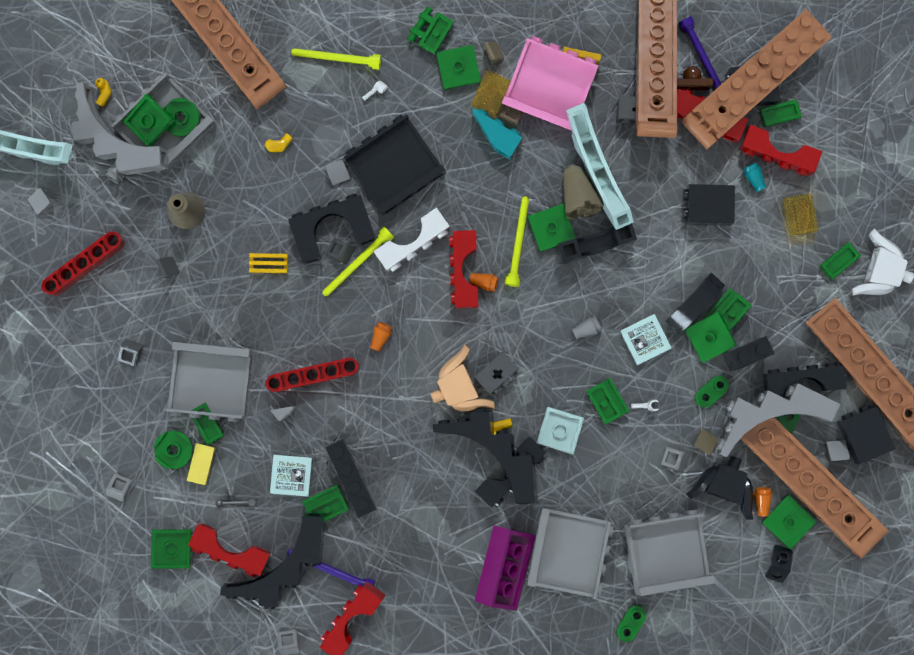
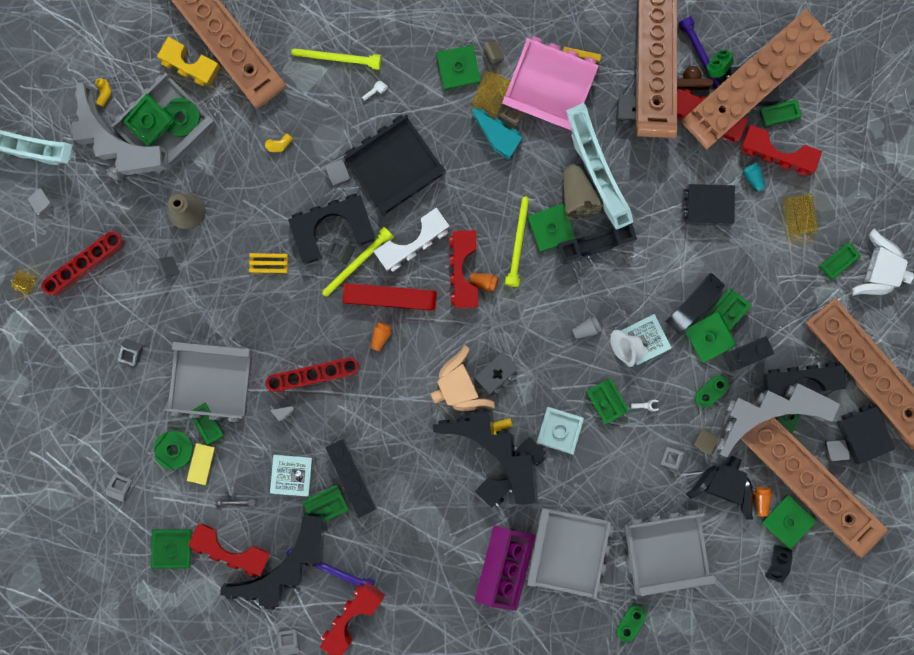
green plate [407,7,454,55] -> none
none -> clear yellow tile [10,269,37,295]
none -> yellow arch [157,37,221,87]
none -> red beam [342,284,437,311]
none -> white piece [610,330,648,367]
none -> green plate [707,50,734,77]

